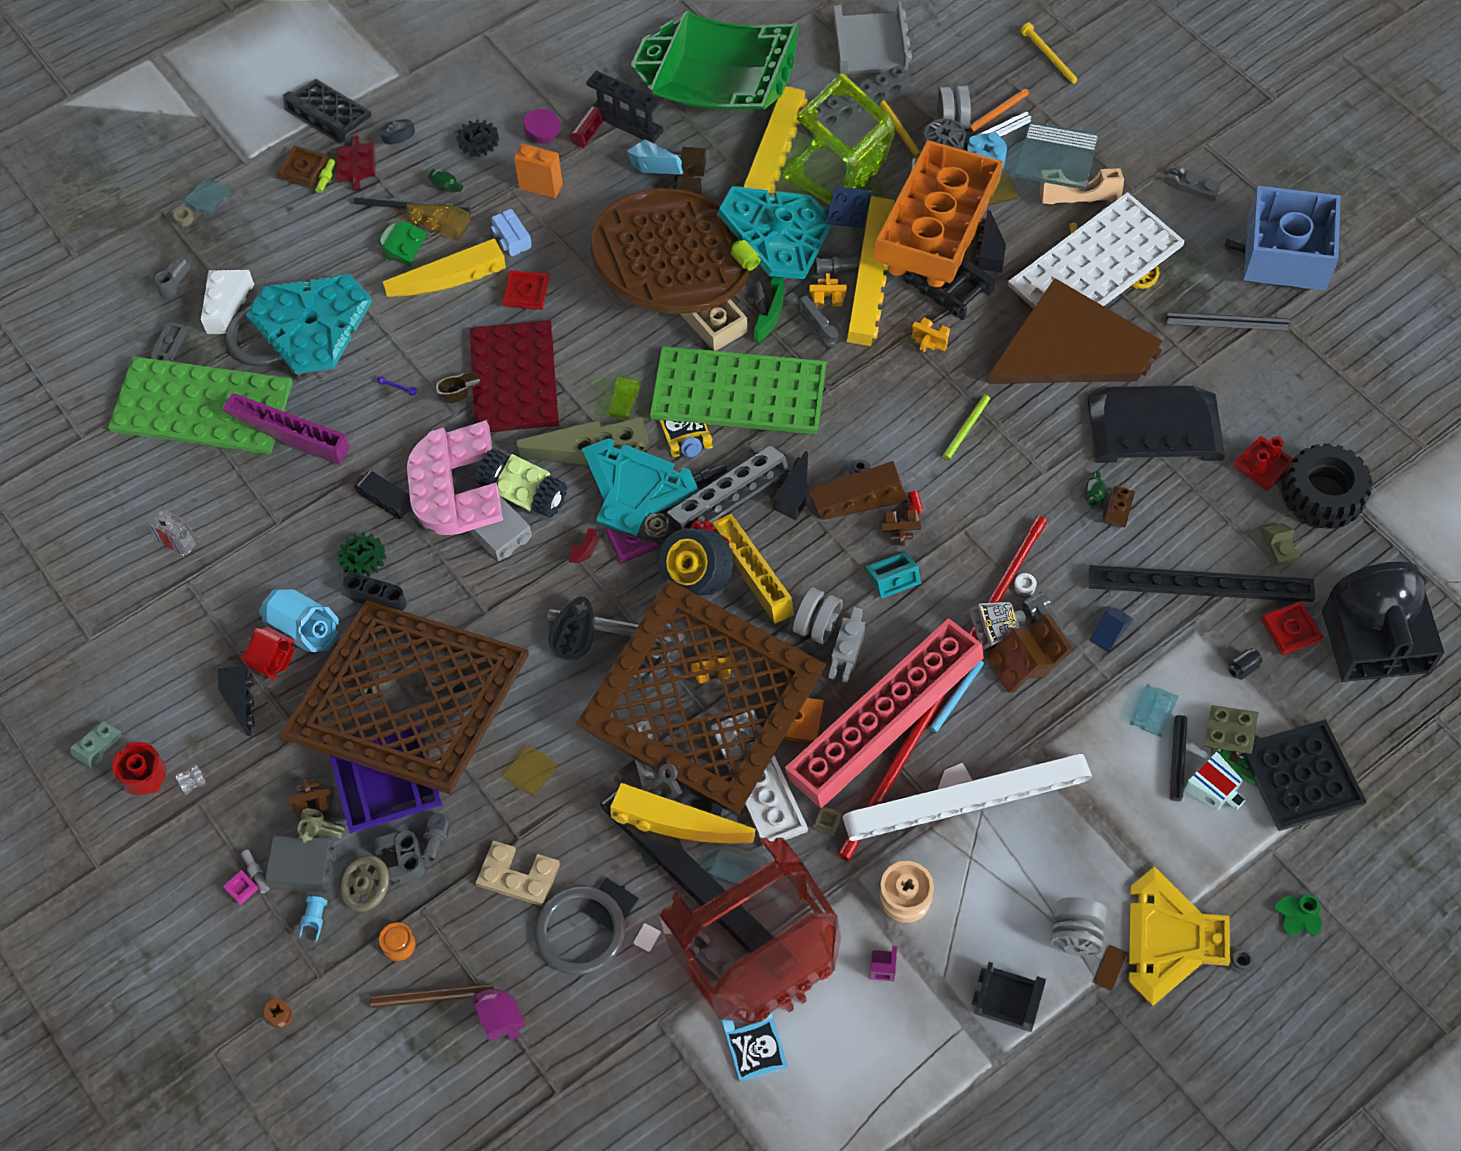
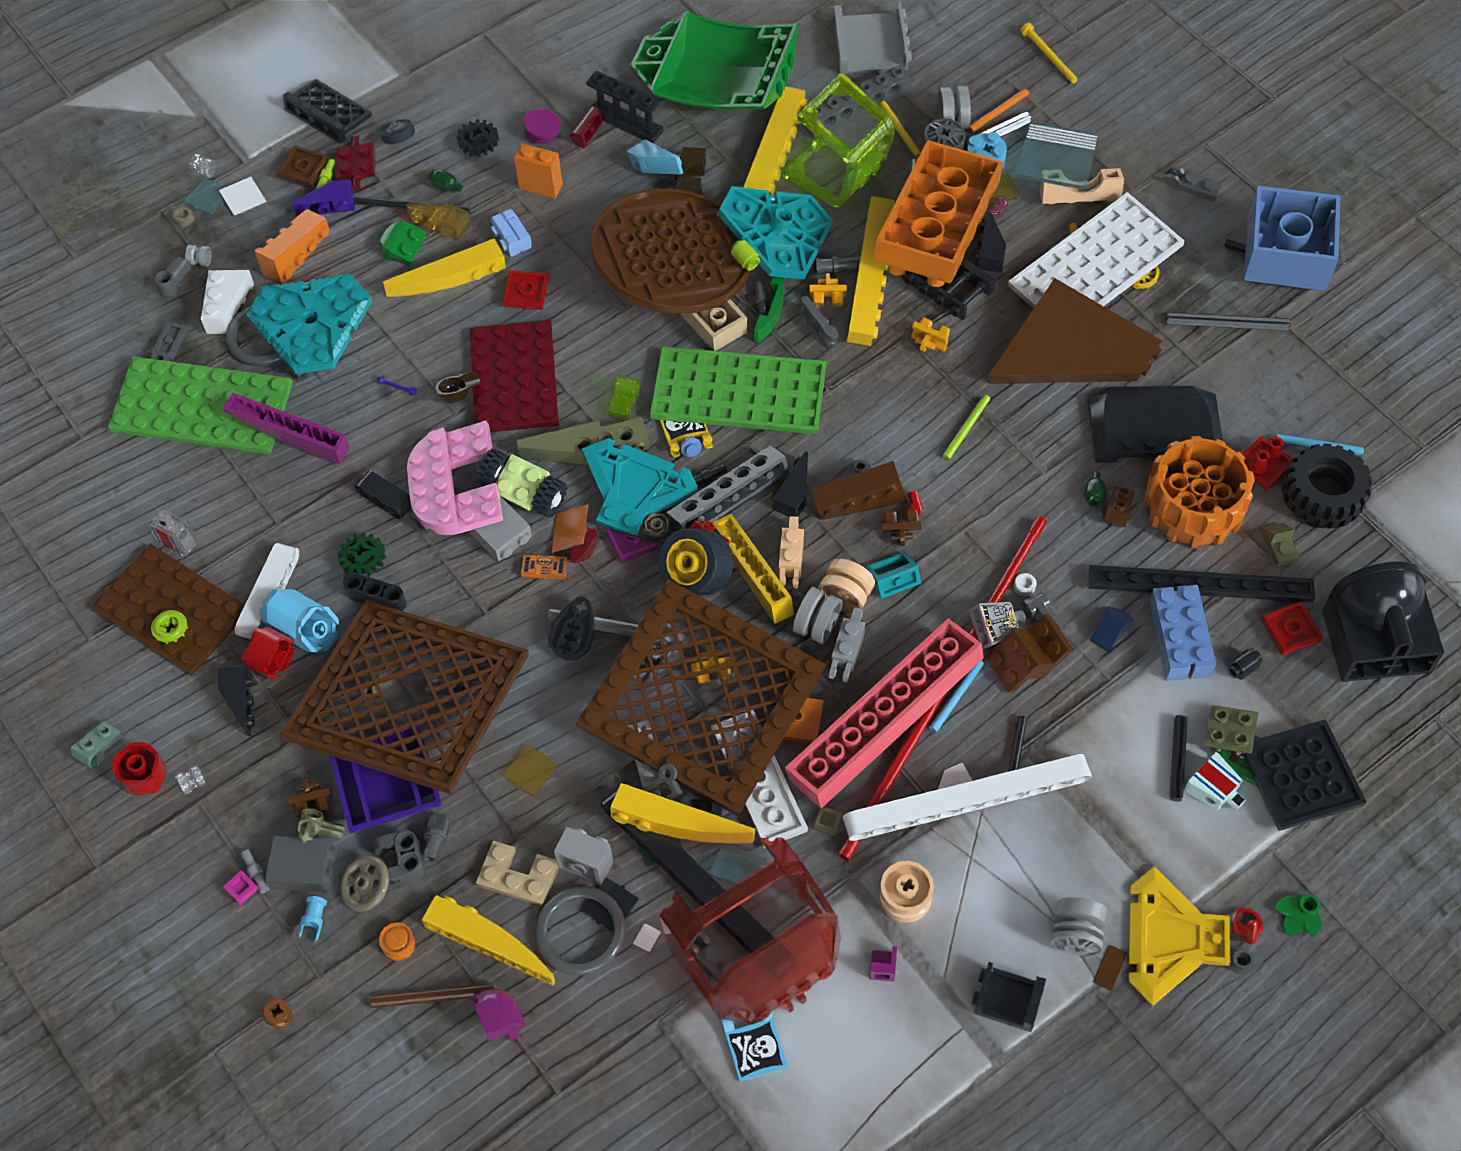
dark blue hinge [824,187,872,228] -> none
clear light blue plate [1130,683,1179,738] -> none
none -> reddish brown plate [91,543,245,676]
none -> lime gear [151,610,188,644]
none -> light grey wheel [185,245,212,267]
none -> clear wheel [189,153,217,178]
none -> white sticker [219,177,267,215]
none -> white beam [235,543,299,640]
none -> orange wedge [254,209,330,285]
none -> dark purple slope [292,180,355,217]
none -> yellow slope [422,895,555,986]
none -> tile [521,555,568,580]
none -> orange sticker [552,504,589,553]
none -> light grey brick [554,827,613,886]
none -> light nougat hinge [779,516,804,588]
none -> light nougat wheel [818,559,875,613]
none -> clear pink arm [983,197,1008,218]
none -> black bar [1008,716,1027,772]
none -> orange wheel [1143,436,1255,549]
none -> medium blue piece [1149,585,1216,681]
none -> red piece [1231,908,1264,944]
none -> medium azure bar [1276,434,1364,456]

